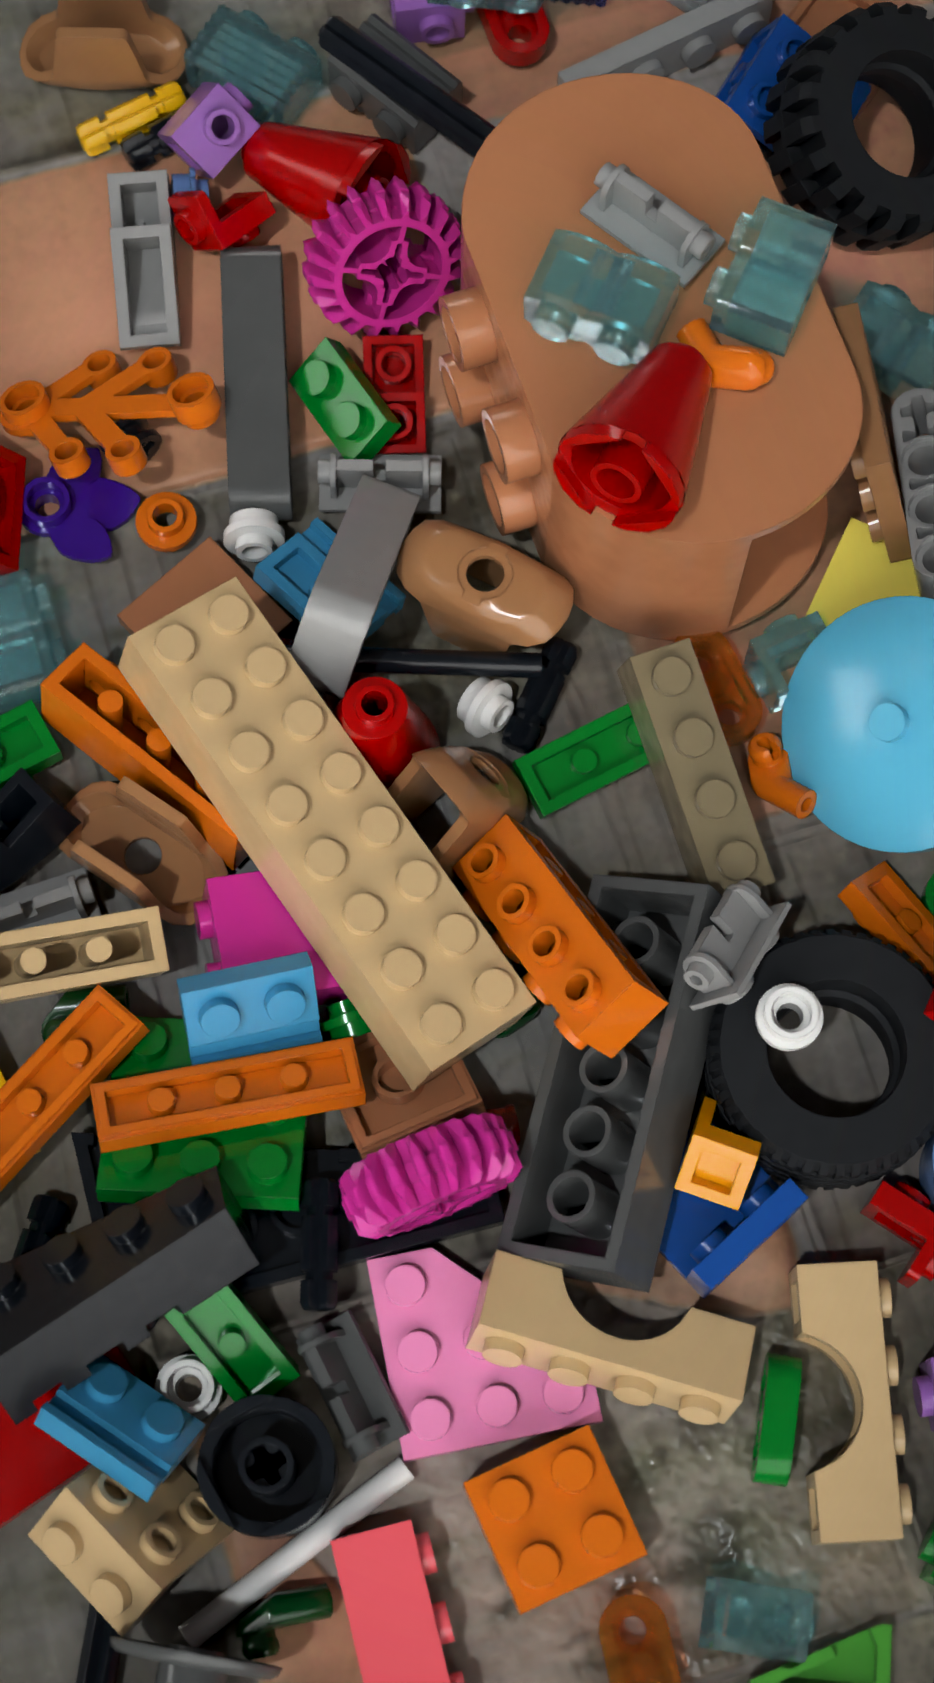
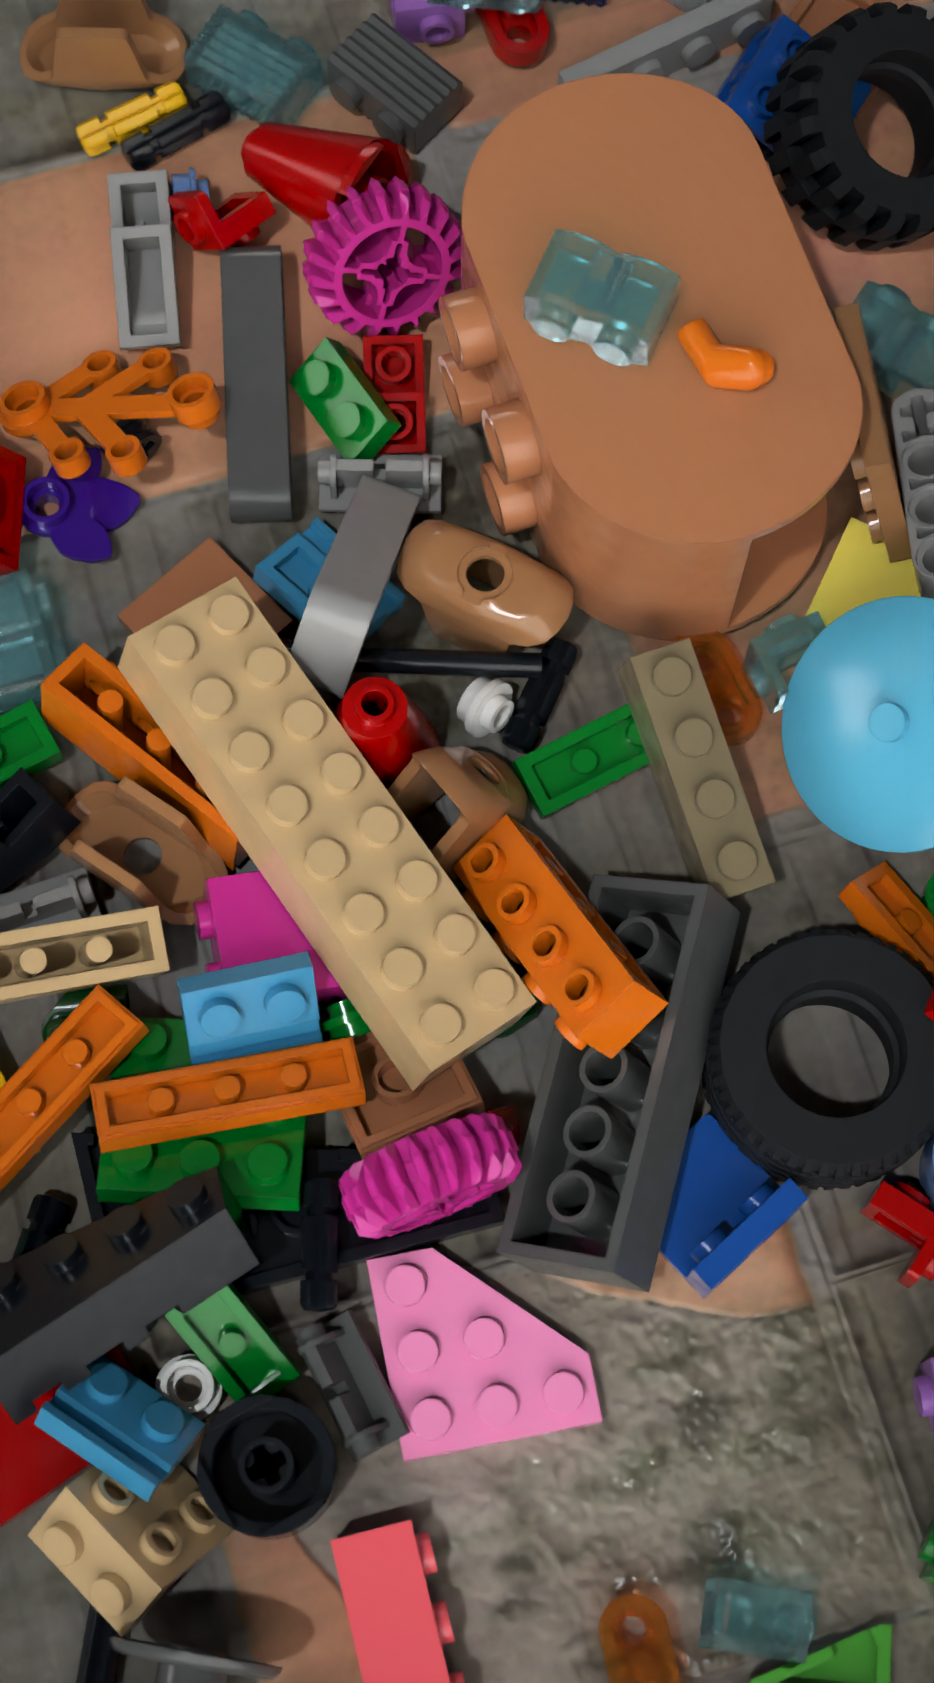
orange plate [135,492,198,552] -> none
medium lavender brick [157,82,261,179] -> none
white bar [178,1456,415,1648] -> none
white plate [223,508,285,562] -> none
dark green arm [236,1583,333,1660] -> none
black axle [318,16,495,157] -> none
orange brick [462,1424,648,1615] -> none
tan arch [466,1250,756,1425] -> none
red cone [553,342,713,532] -> none
light grey hinge [580,162,725,288] -> none
light orange panel [674,1096,762,1211] -> none
light grey hinge [683,880,792,1011] -> none
clear light blue brick [703,196,837,357] -> none
orange arm [747,732,817,819] -> none
green beam [751,1352,802,1487] -> none
white plate [755,983,824,1051] -> none
tan arch [788,1260,912,1545] -> none

